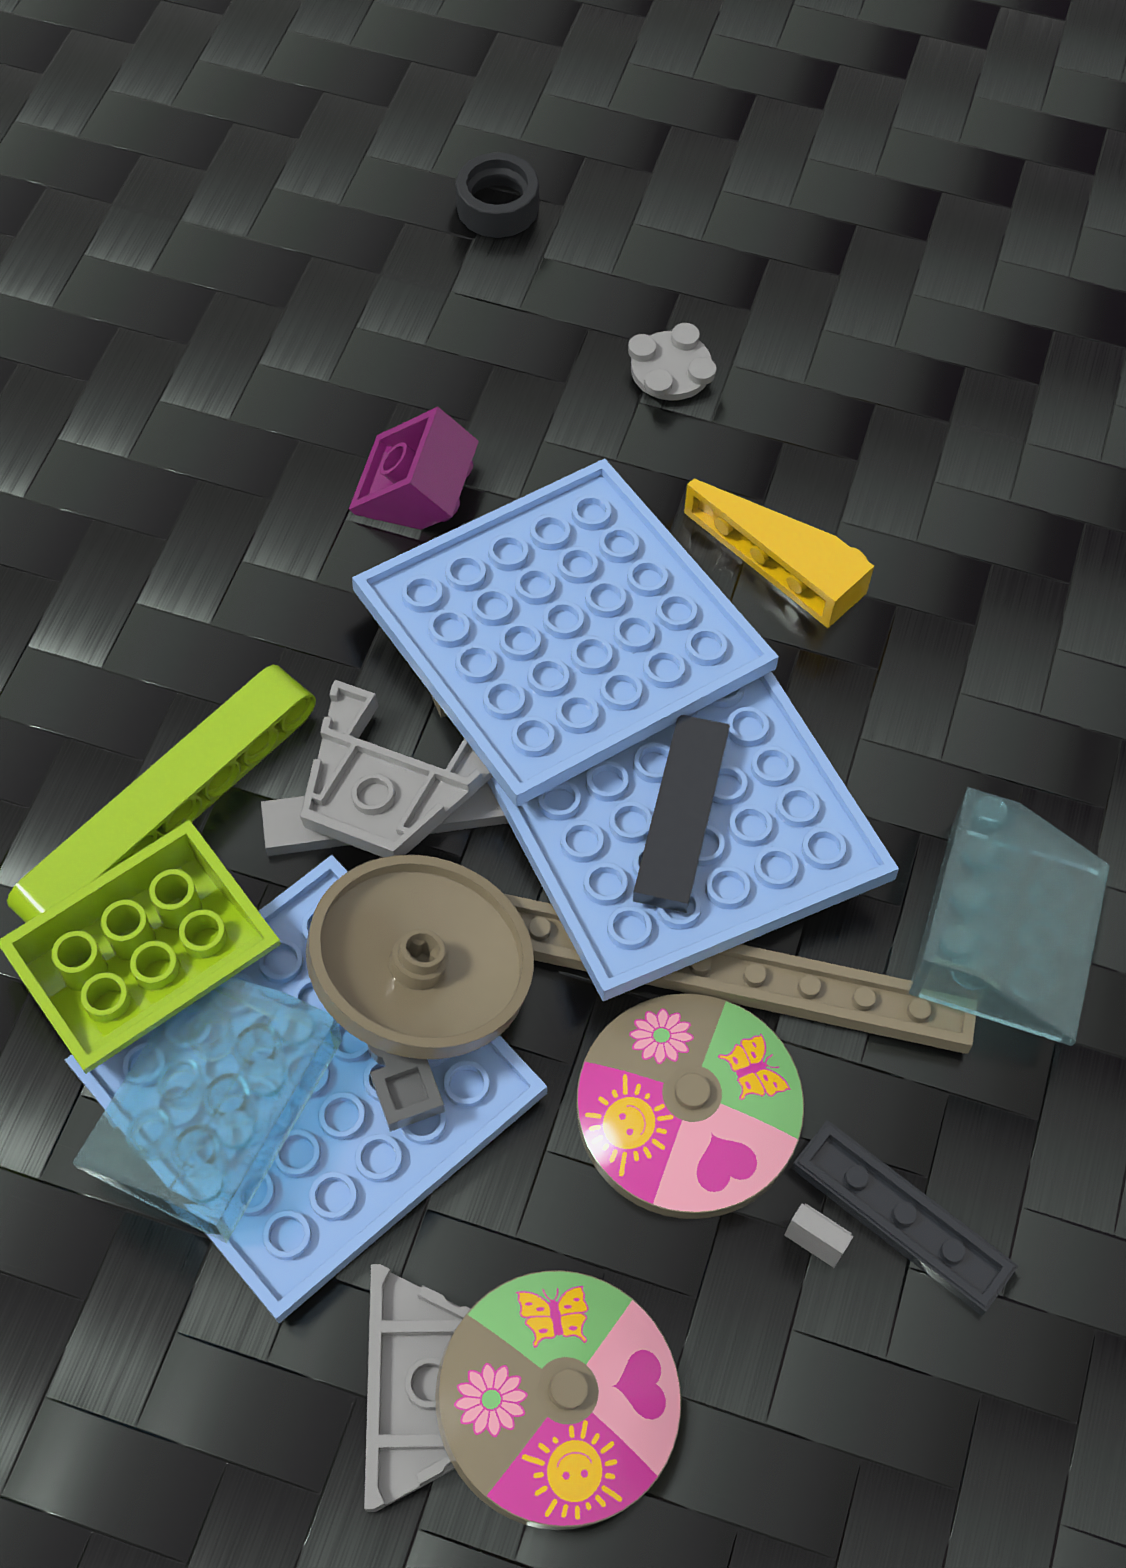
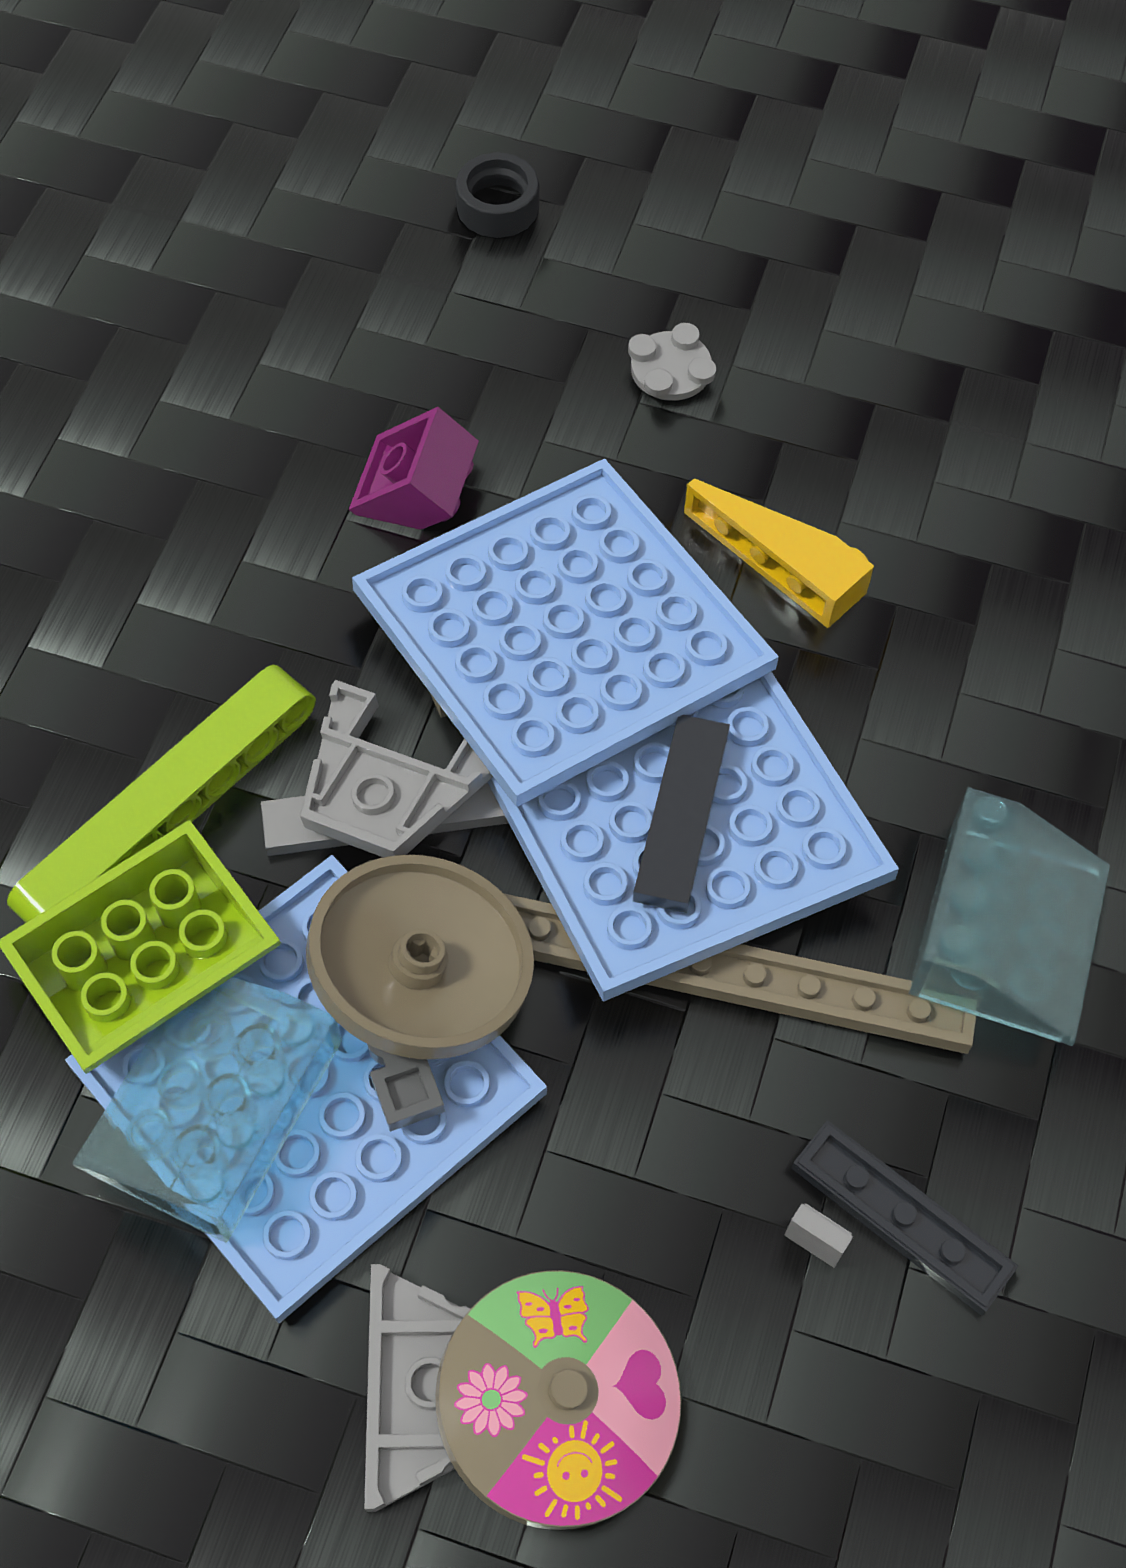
dish [576,994,804,1219] -> none

